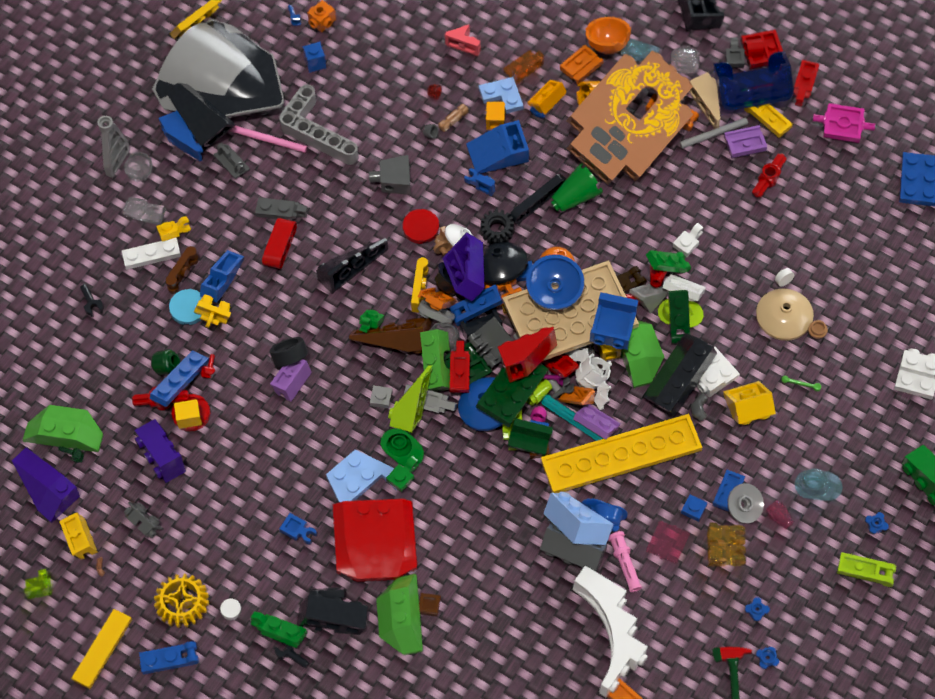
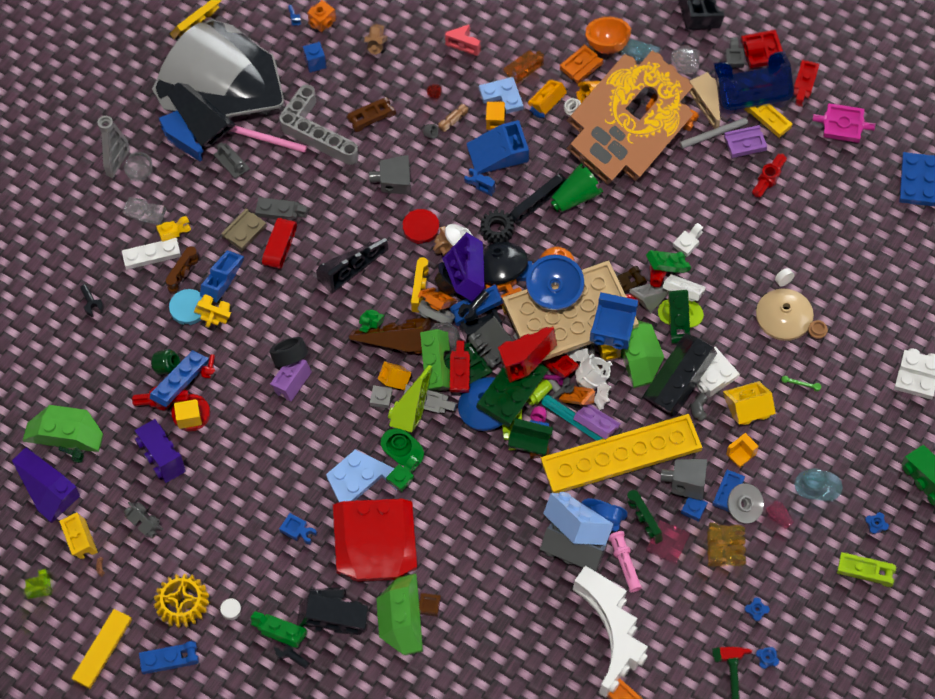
none -> dark tan plate [222,208,267,251]
none -> reddish brown plate [347,97,396,132]
none -> medium nougat hips [364,24,388,54]
none -> light orange panel [377,361,412,390]
none -> black bar [458,290,489,322]
none -> white plate [564,98,581,116]
none -> dark green plate [627,490,663,544]
none -> dark grey torso [661,459,707,500]
none -> light orange panel [726,433,759,468]

